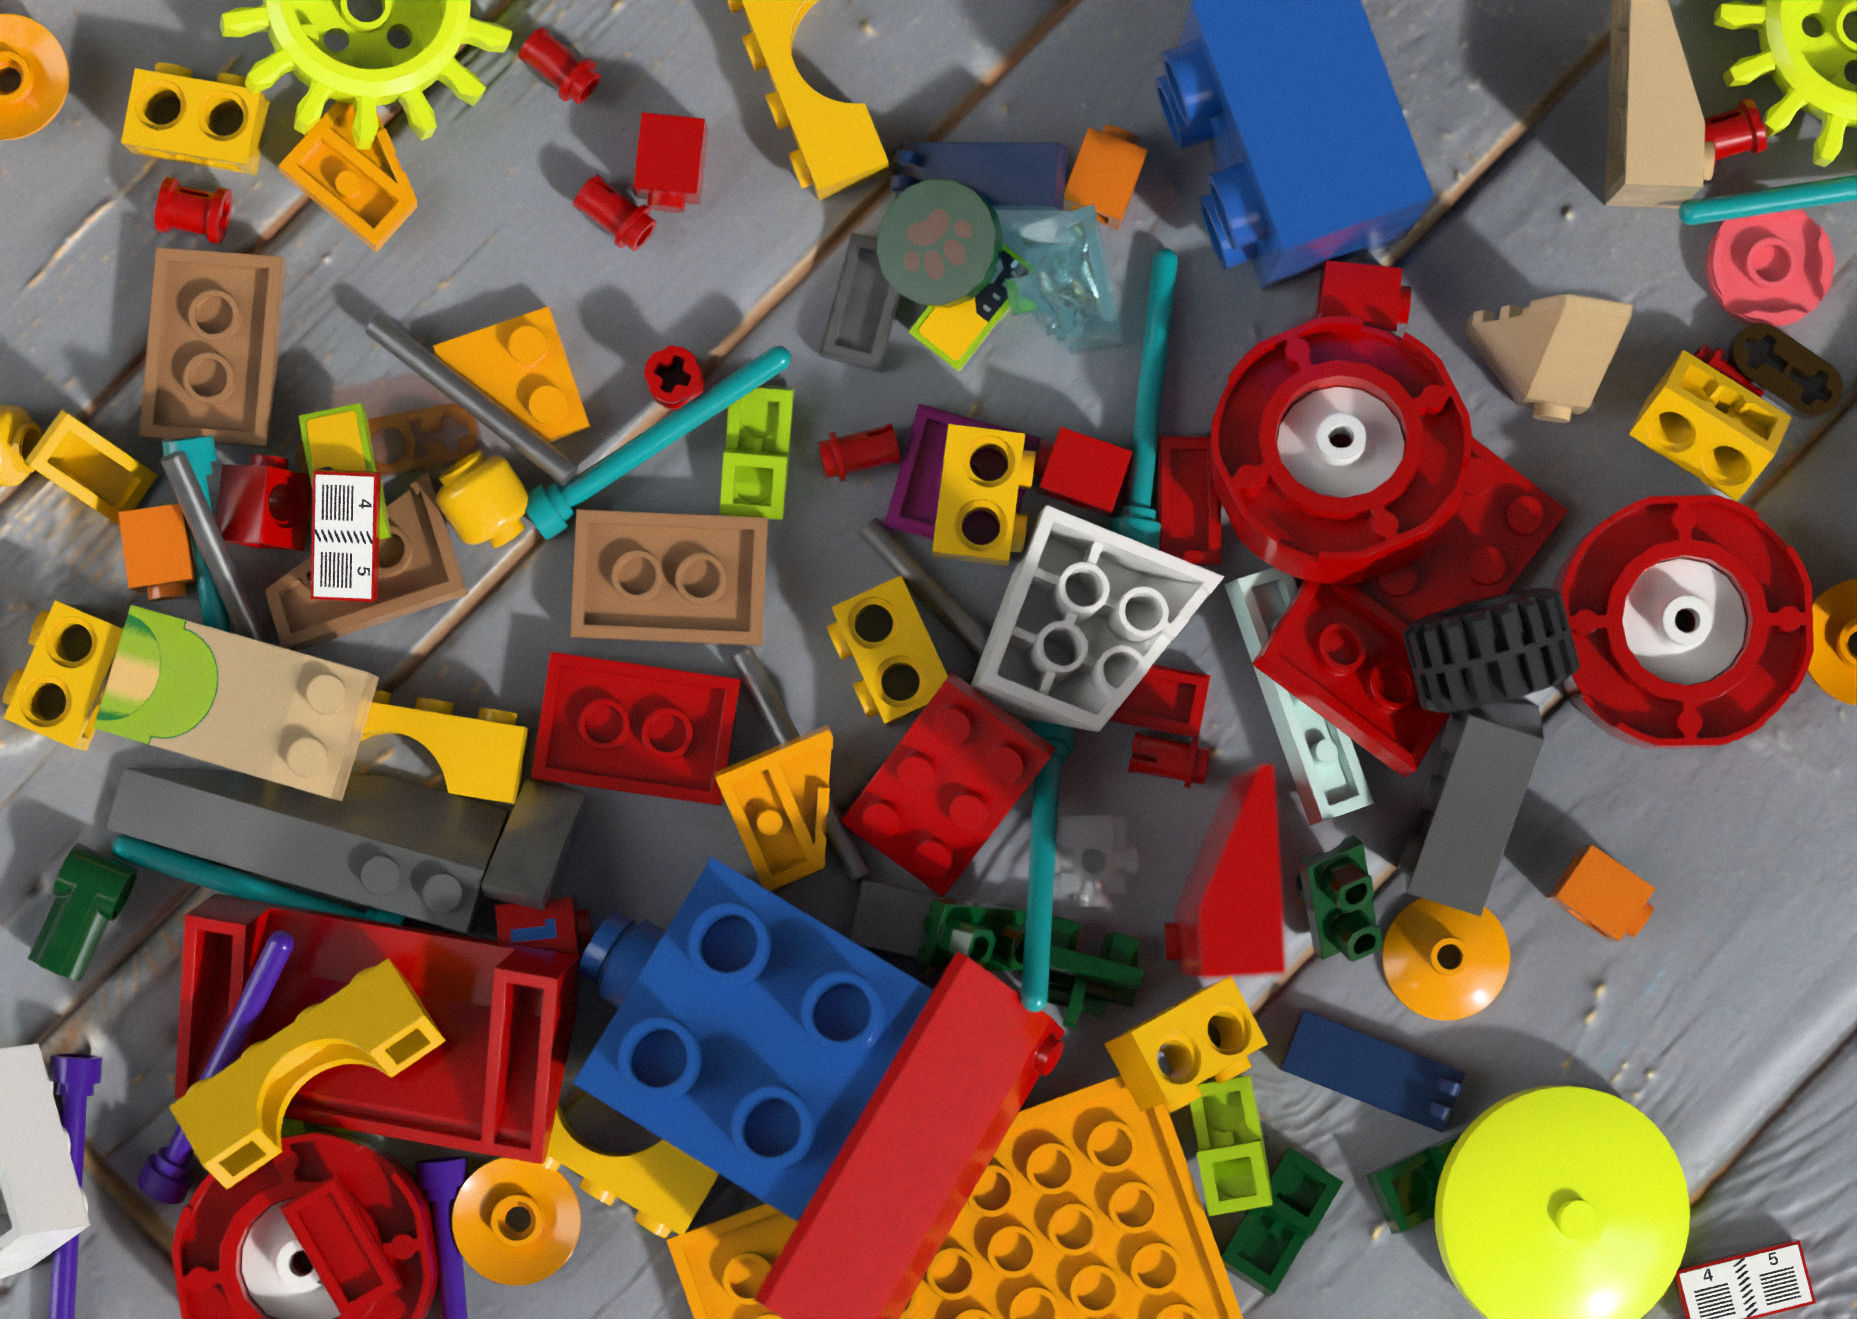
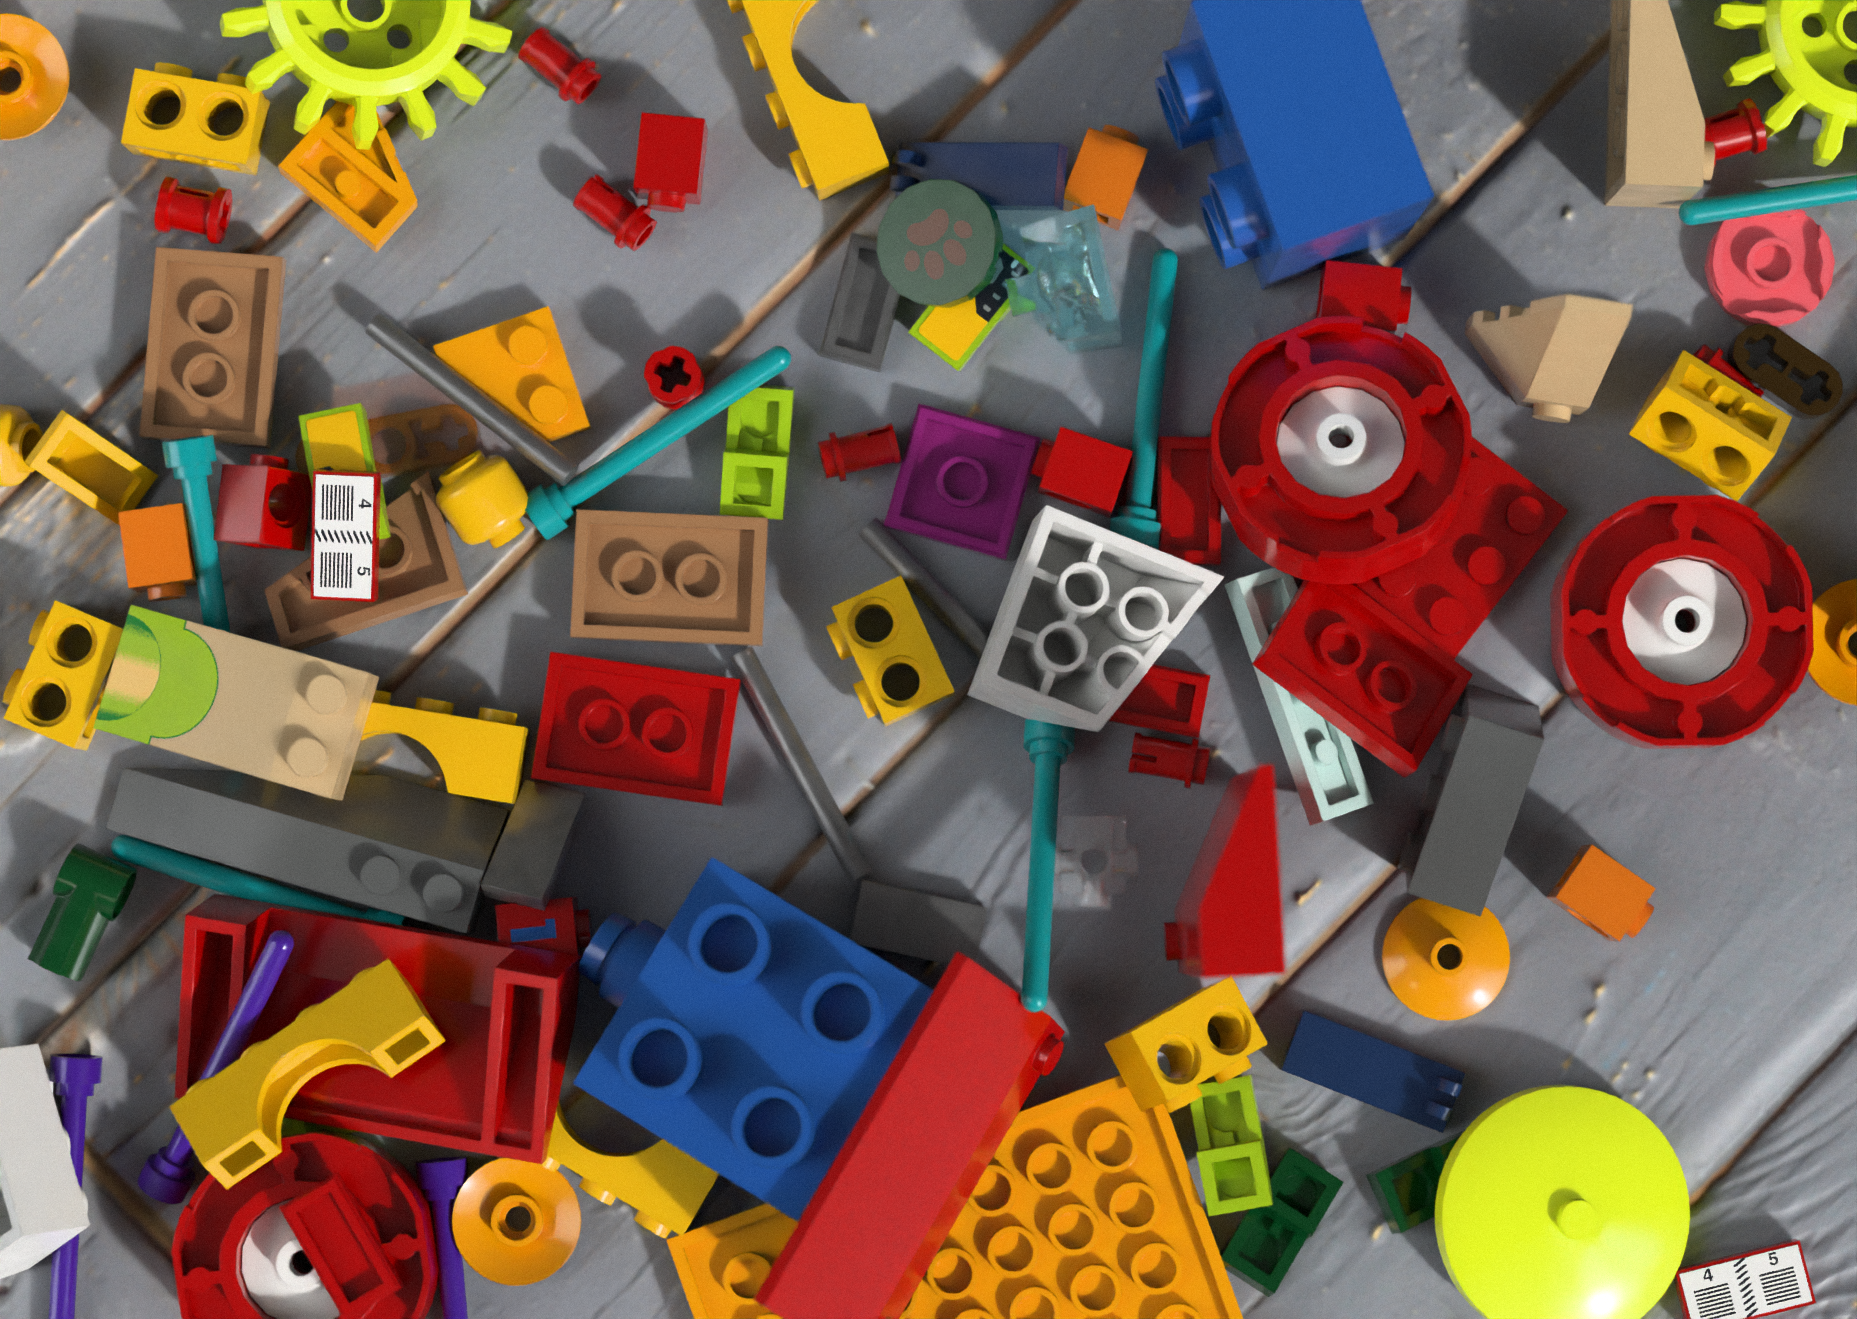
flat silver bar [160,450,270,644] -> none
light orange wing [714,725,833,891] -> none
red plate [840,672,1056,897] -> none
dark green hips [916,897,1026,972] -> none
yellow brick [932,424,1036,566] -> none
dark green hips [1021,916,1144,1029] -> none
dark green hips [1296,834,1383,962] -> none
black tyre [1402,588,1580,713] -> none

